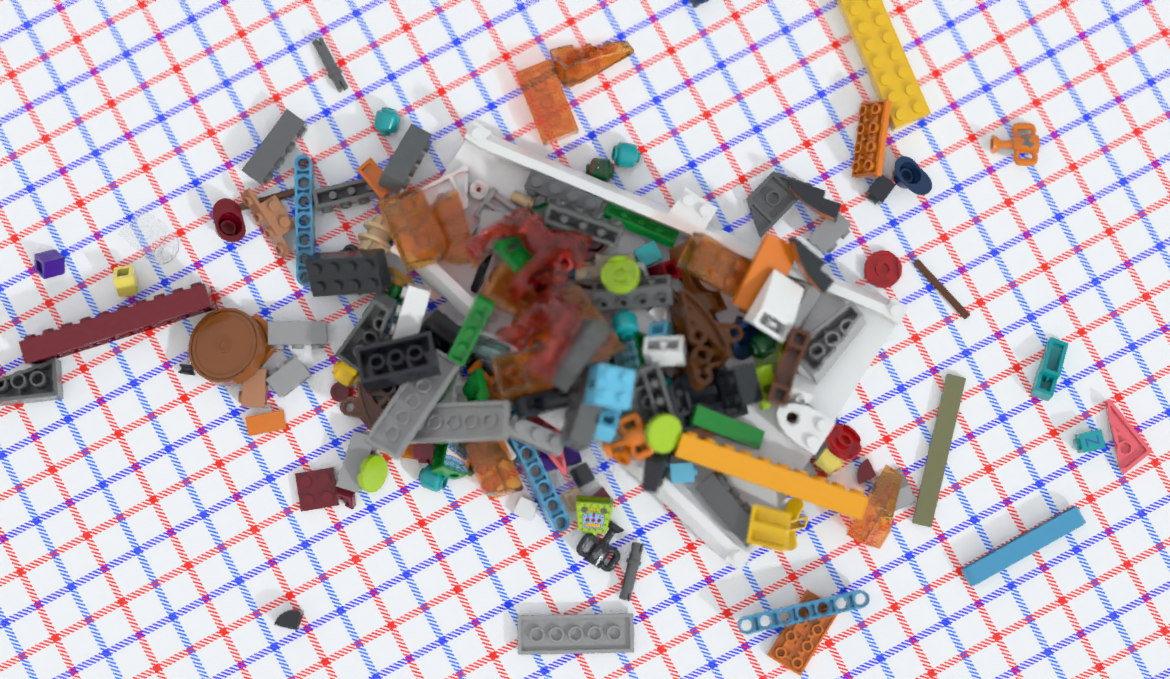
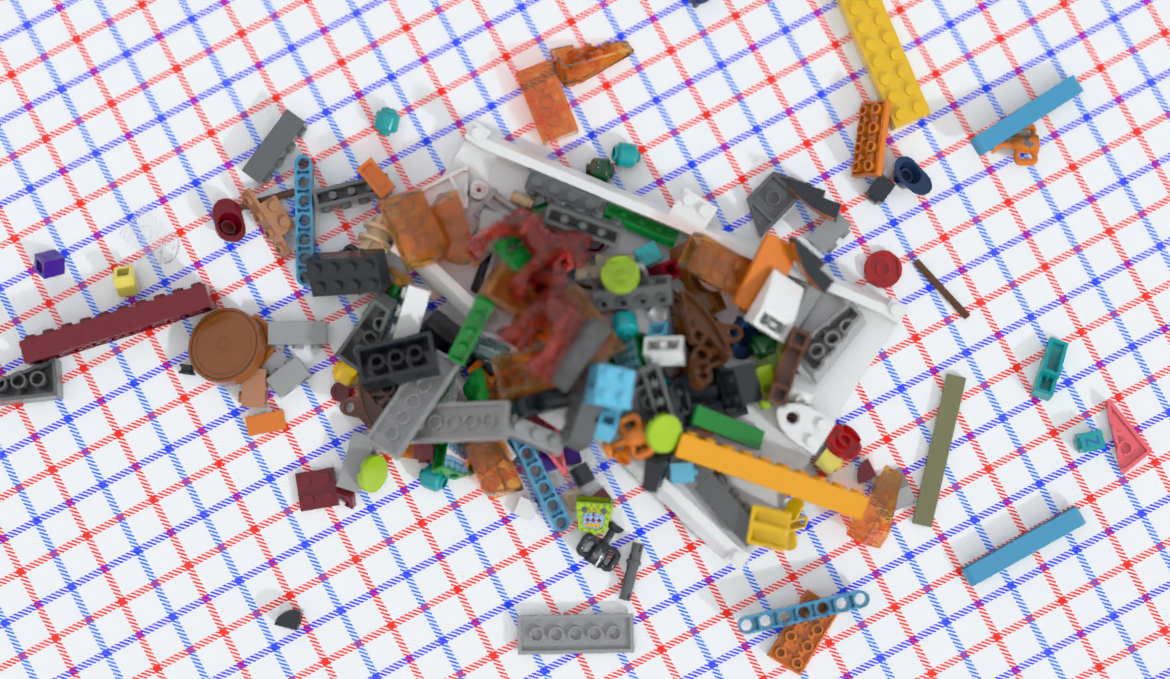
dark grey pin [312,37,349,93] -> none
dark grey brick [377,124,432,195] -> none
none -> dark azure beam [969,75,1084,157]

